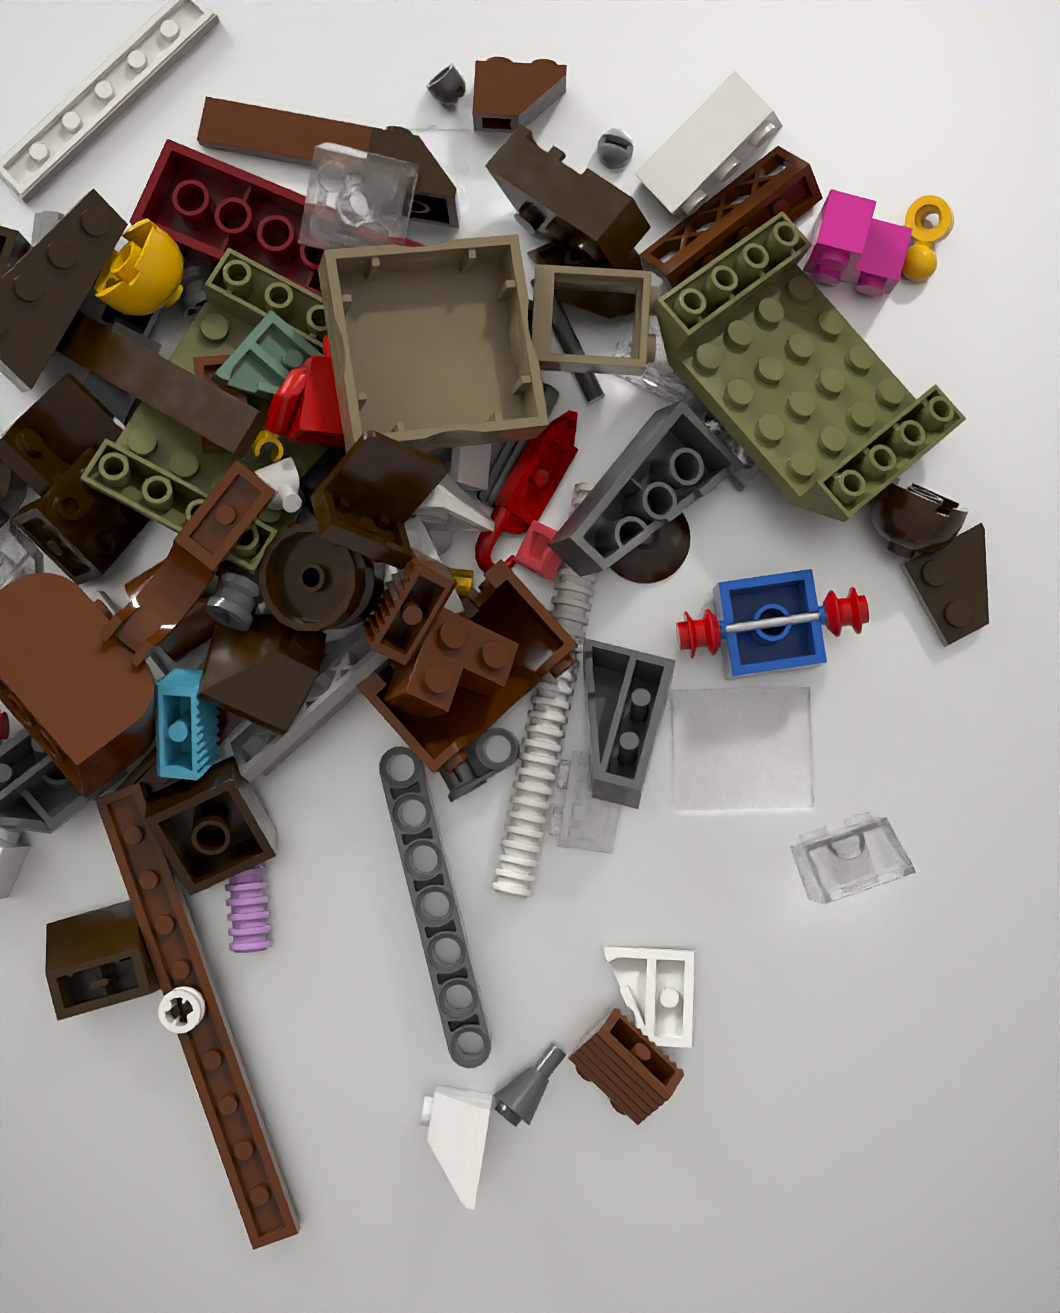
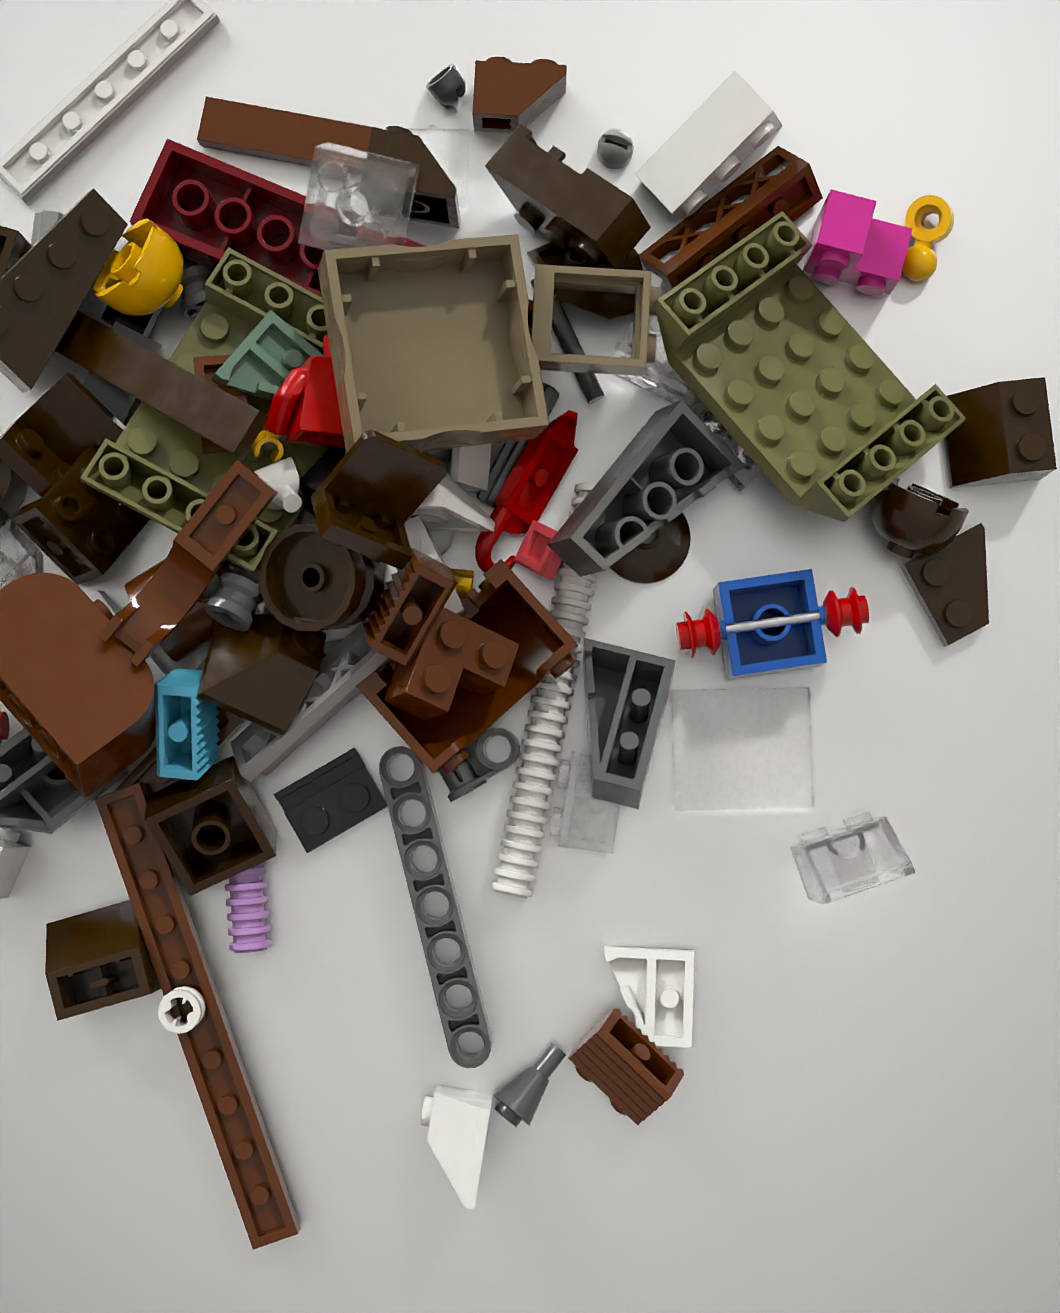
none -> black plate [273,747,388,853]
none -> dark brown slope [944,377,1057,488]

